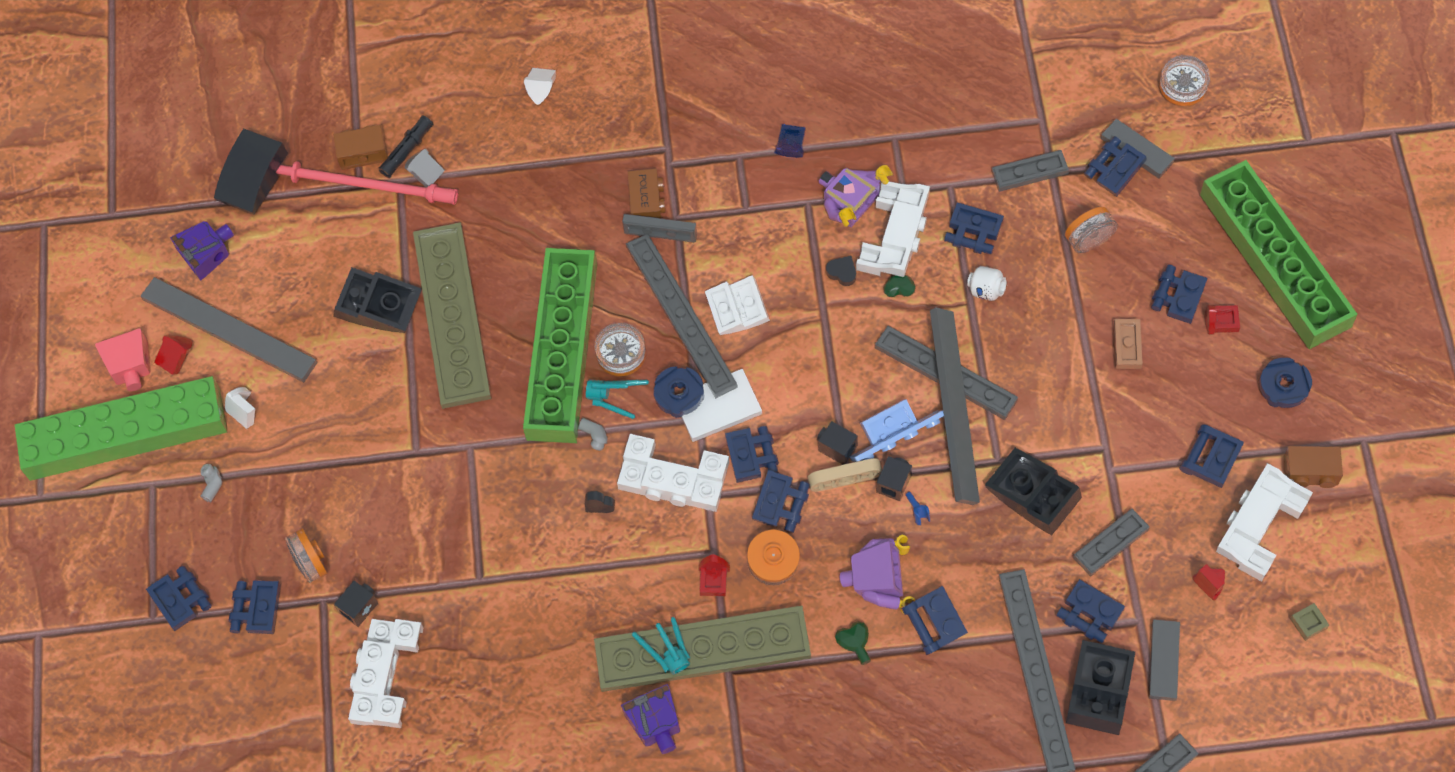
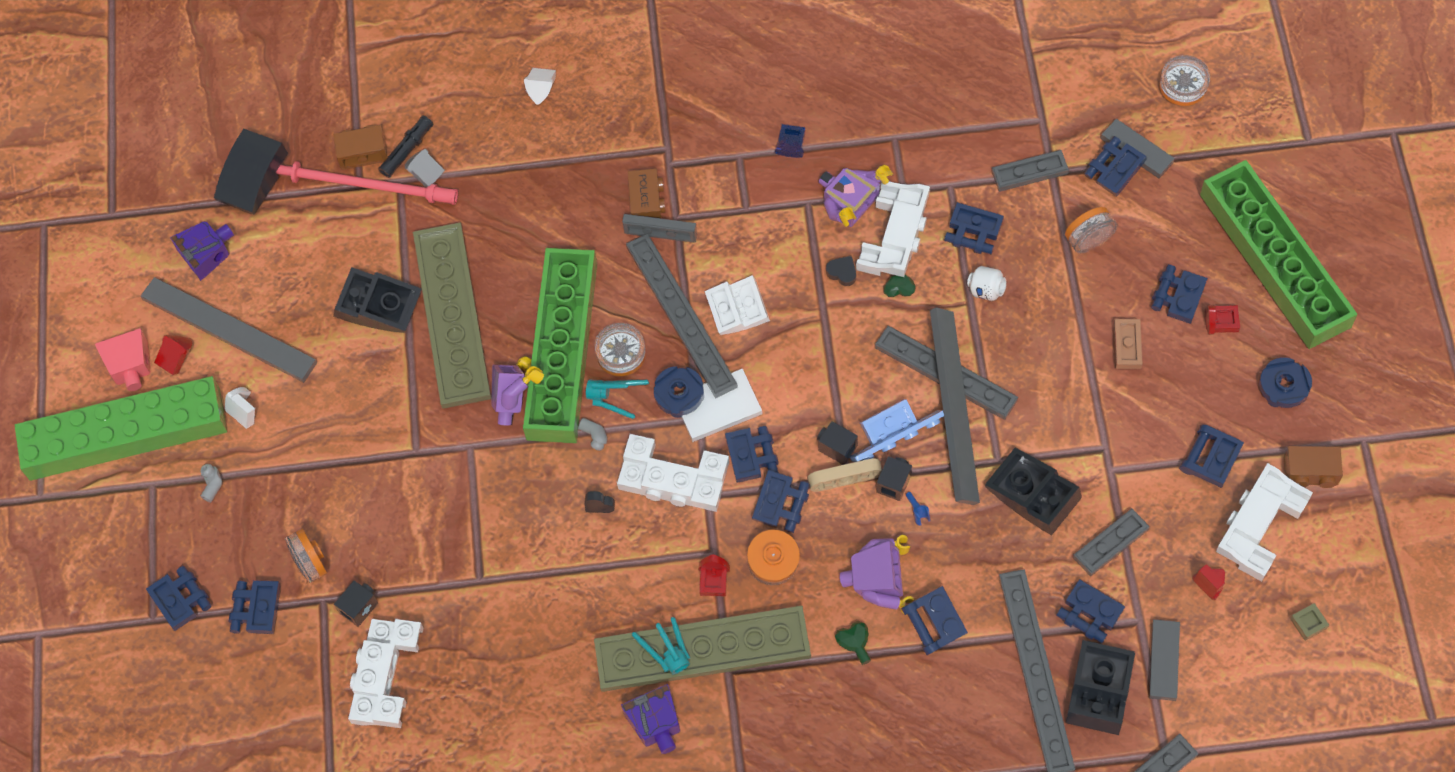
none -> medium lavender torso [491,357,544,425]

